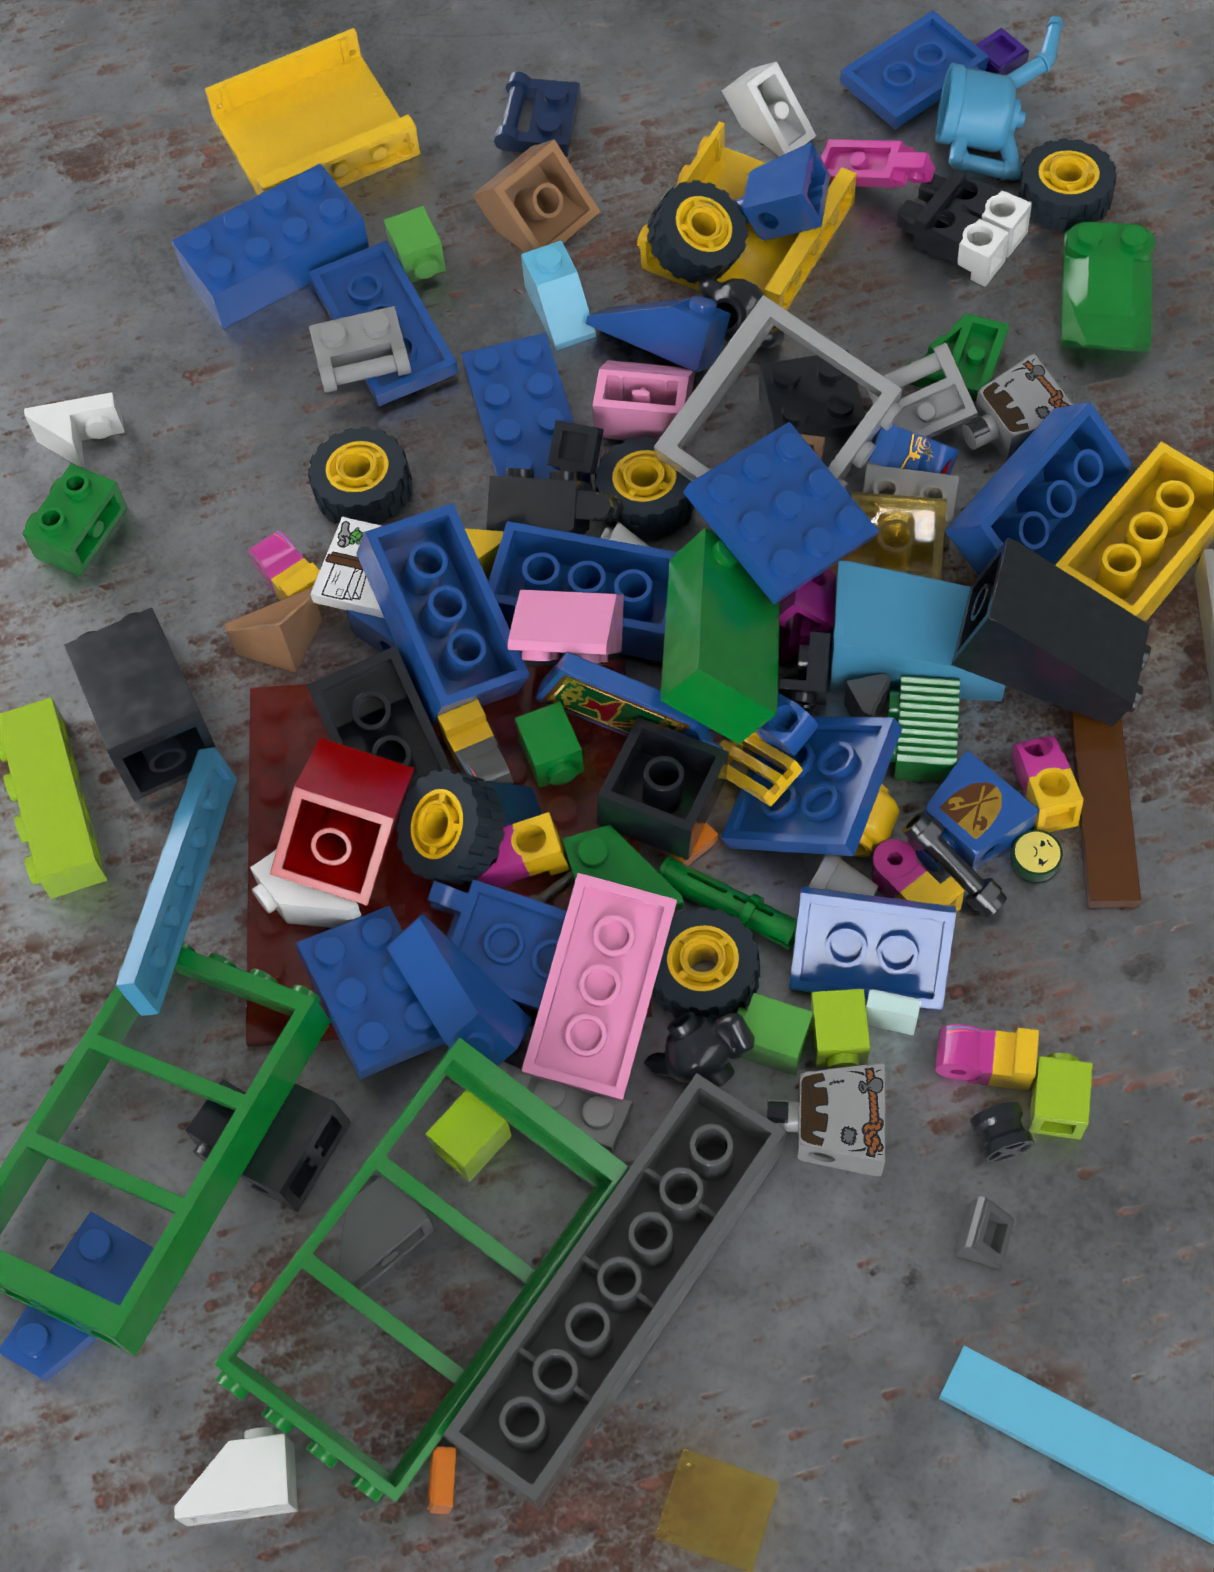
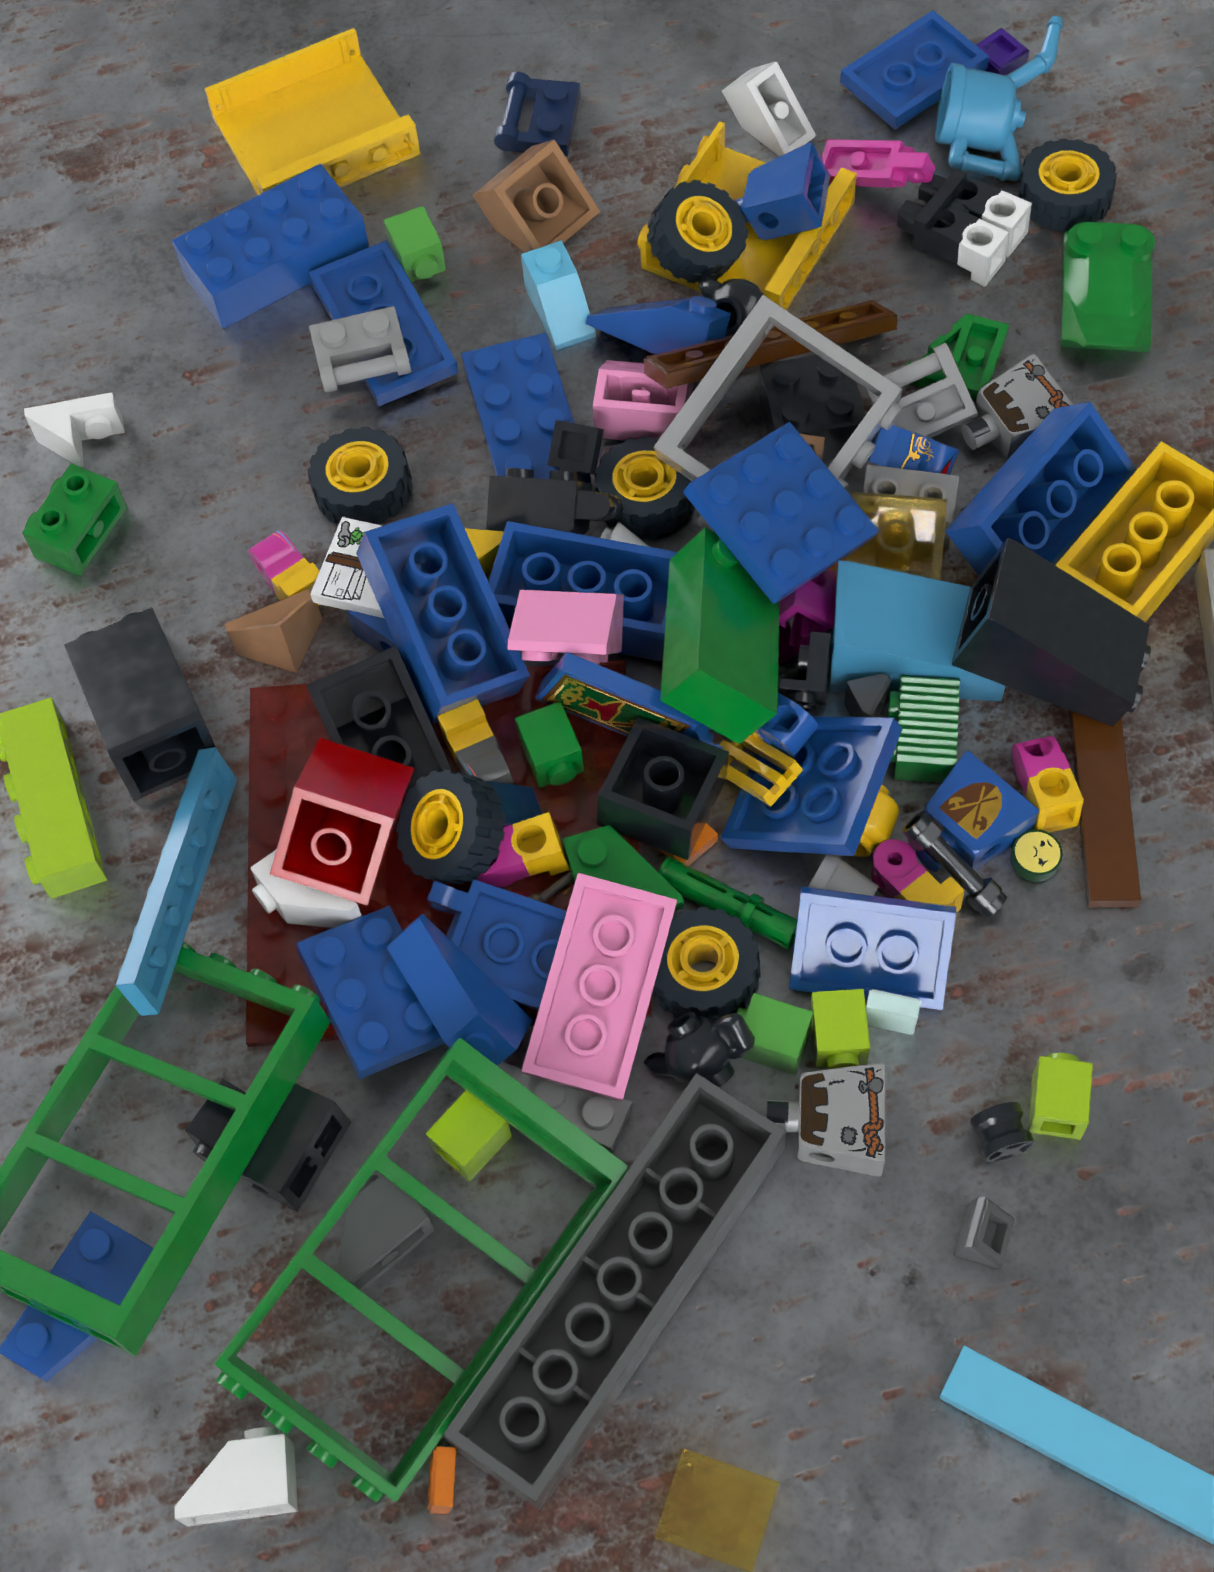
leg [935,1024,1039,1091] -> none
none -> reddish brown tile [644,300,898,389]

